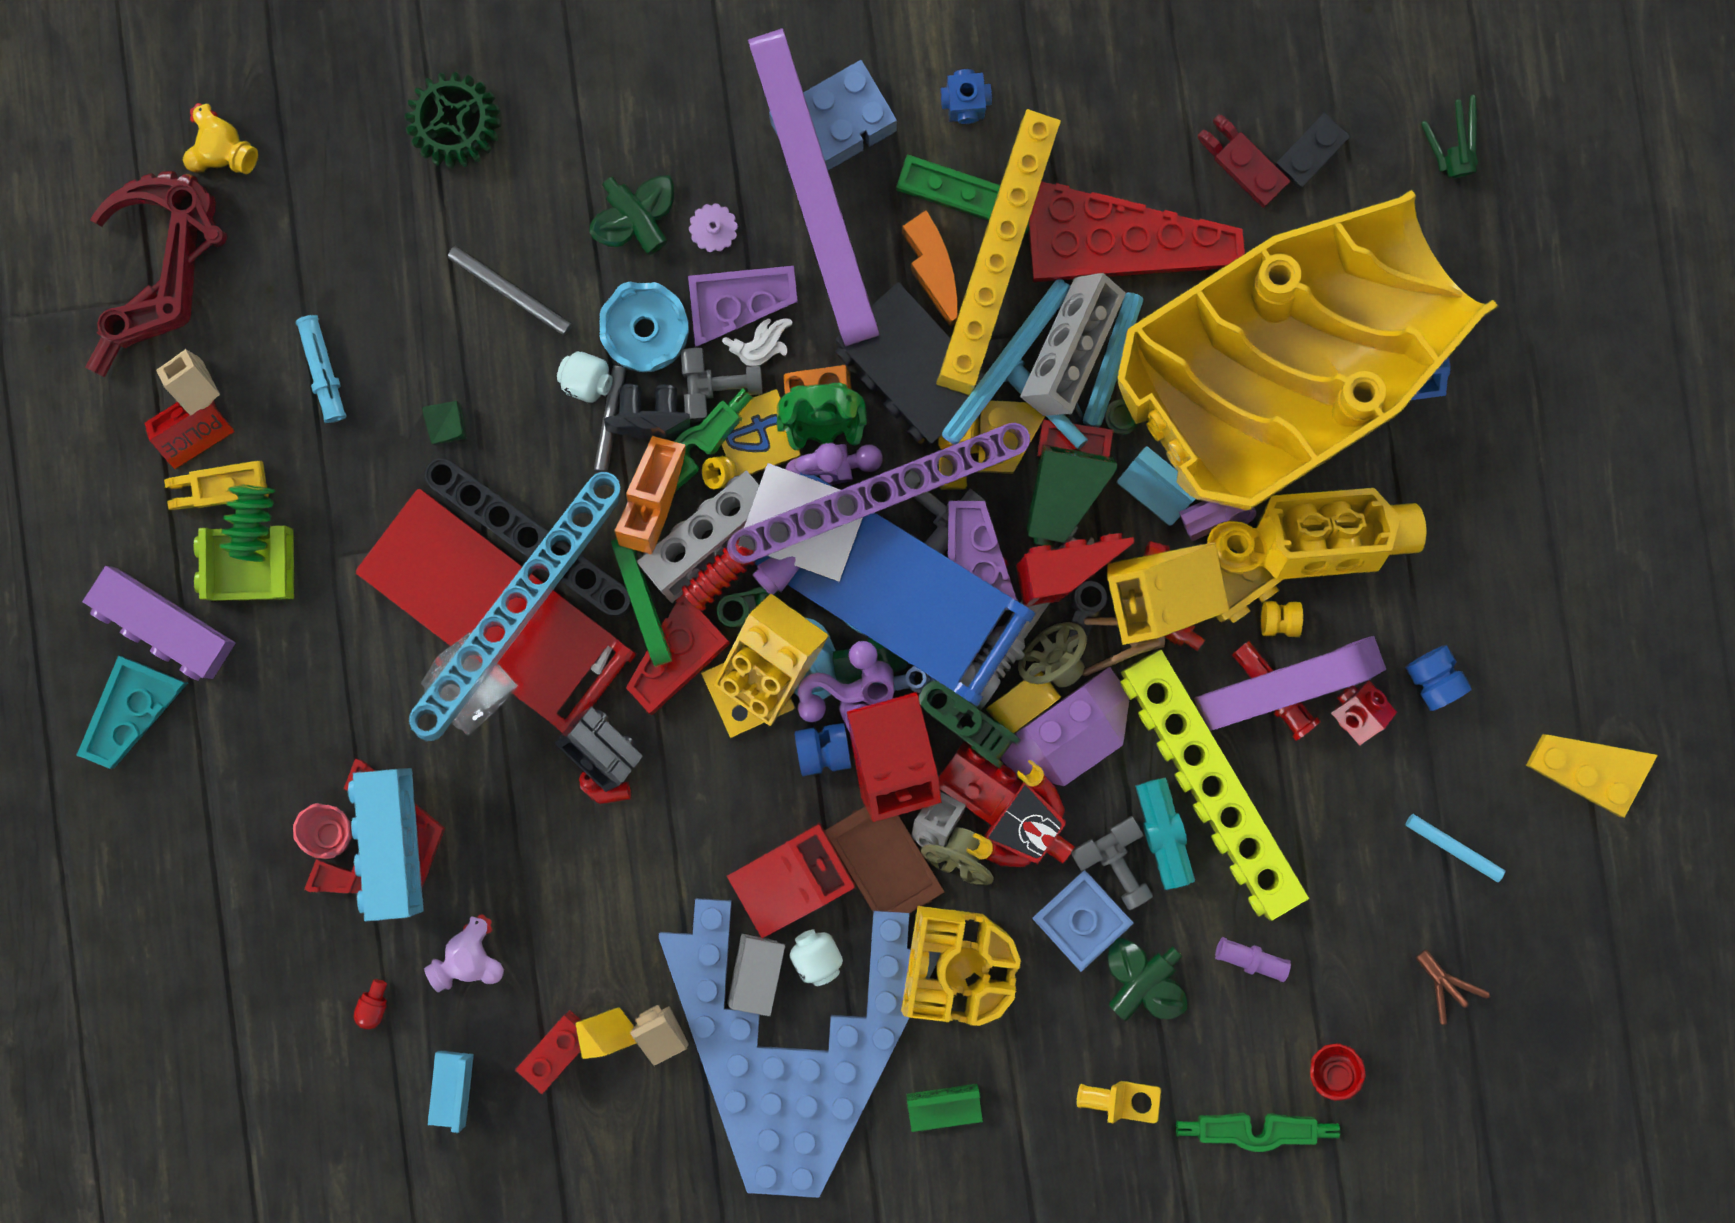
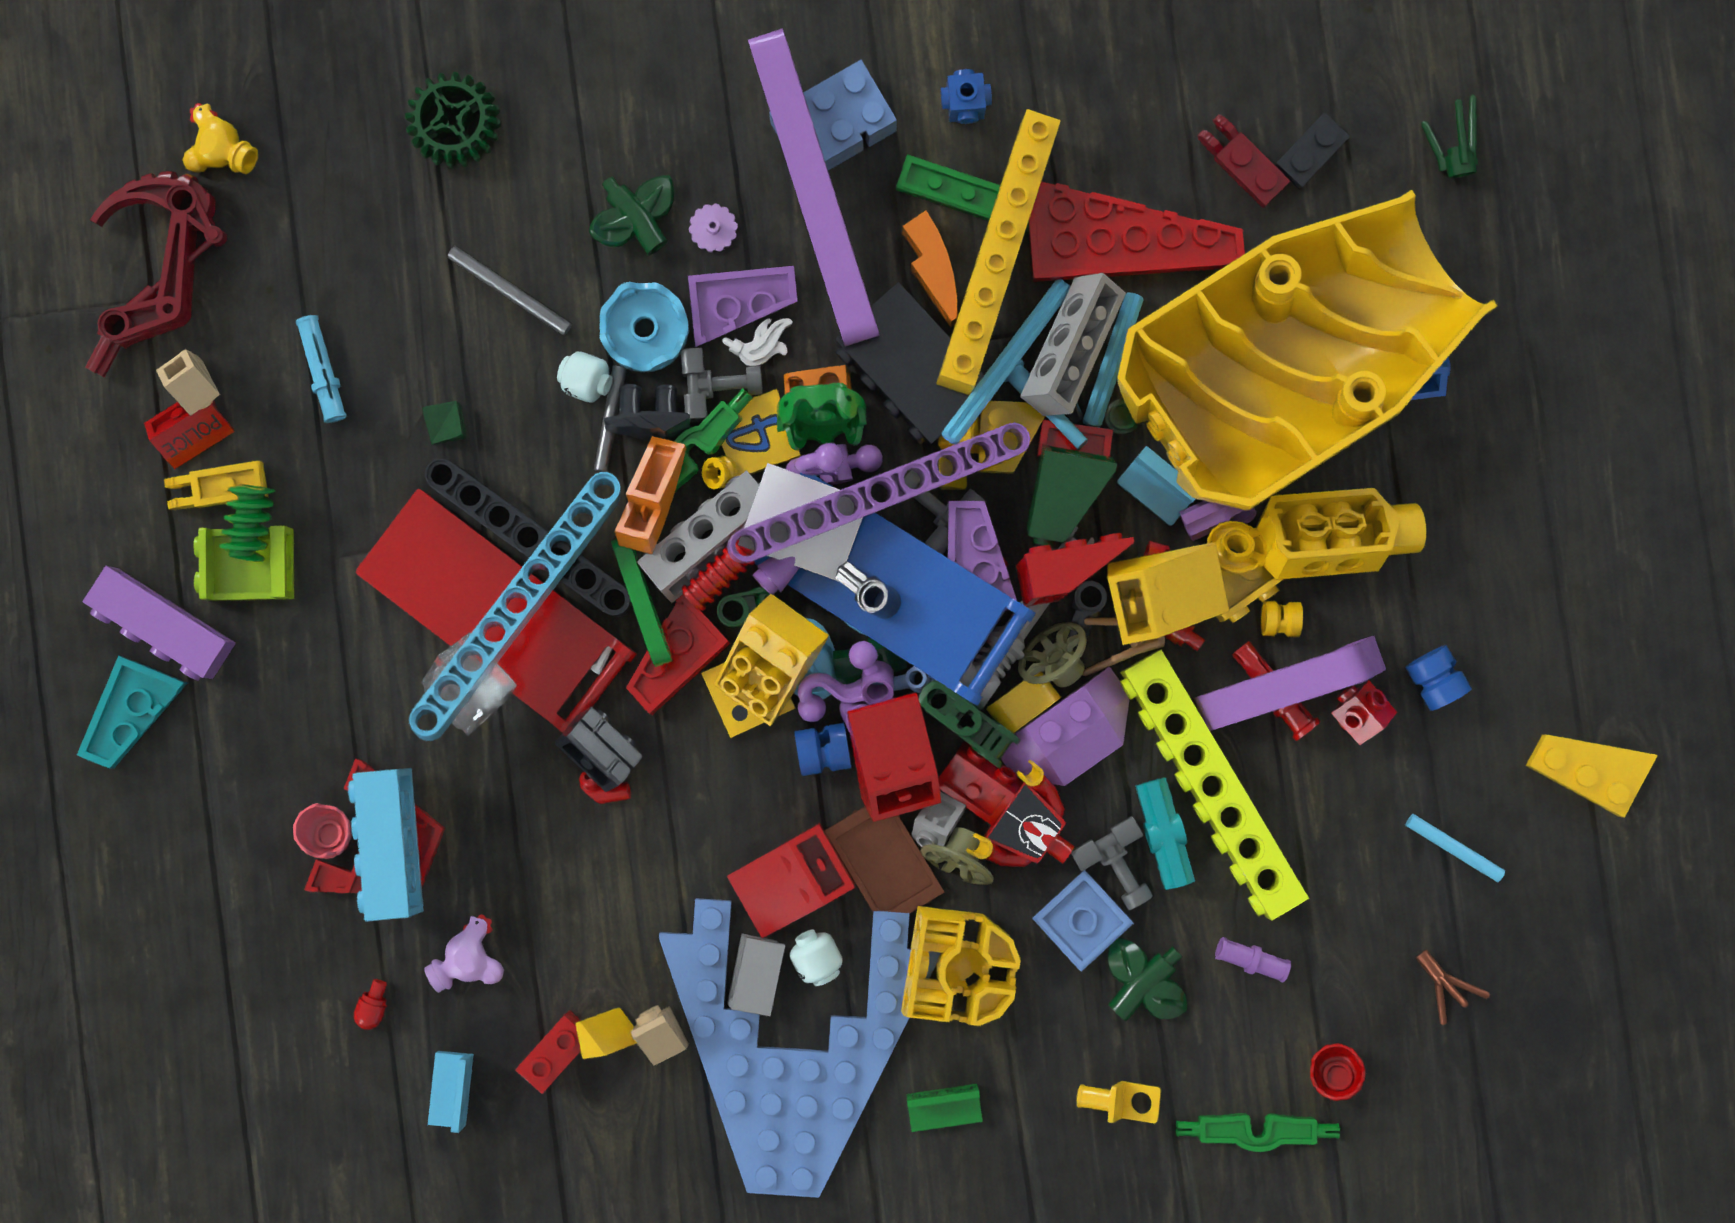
none -> axle [835,562,901,619]

